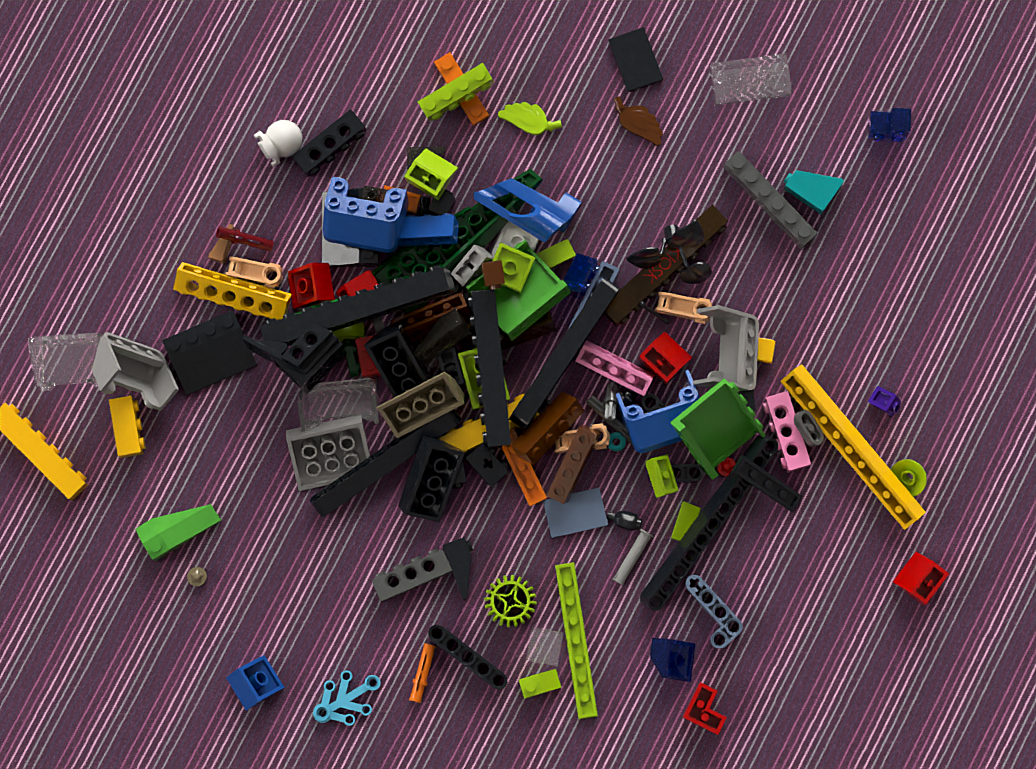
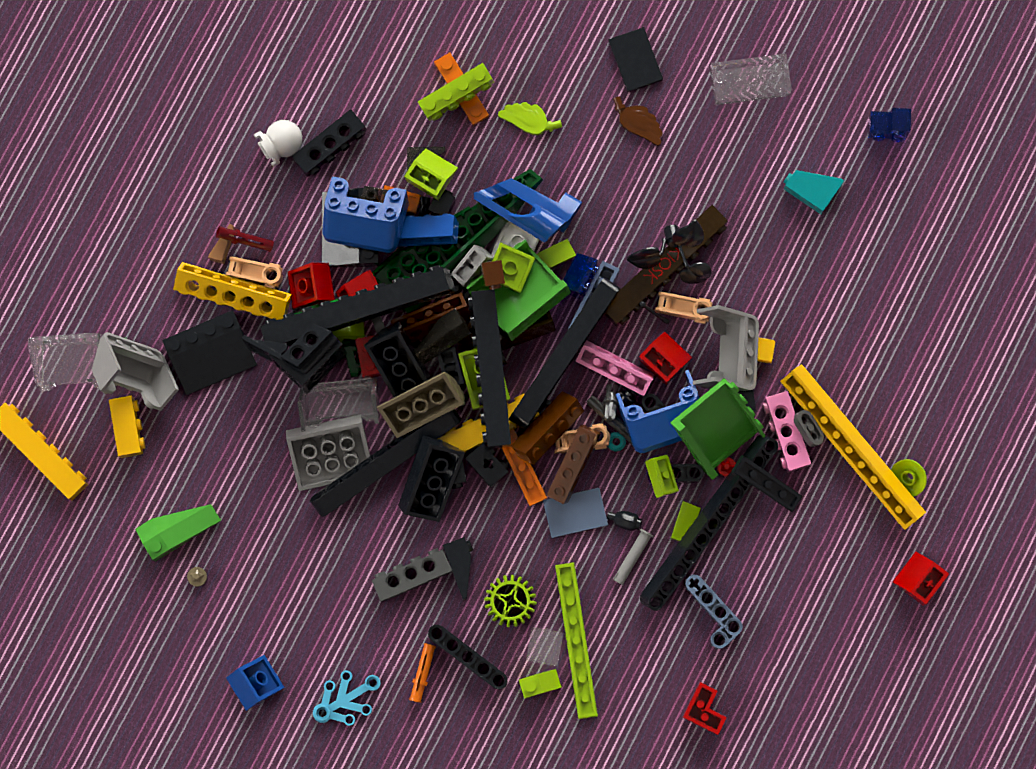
clear blue slope [650,638,695,682] -> none
dark grey brick [723,151,817,250] -> none
dark purple bracket [868,386,901,417] -> none

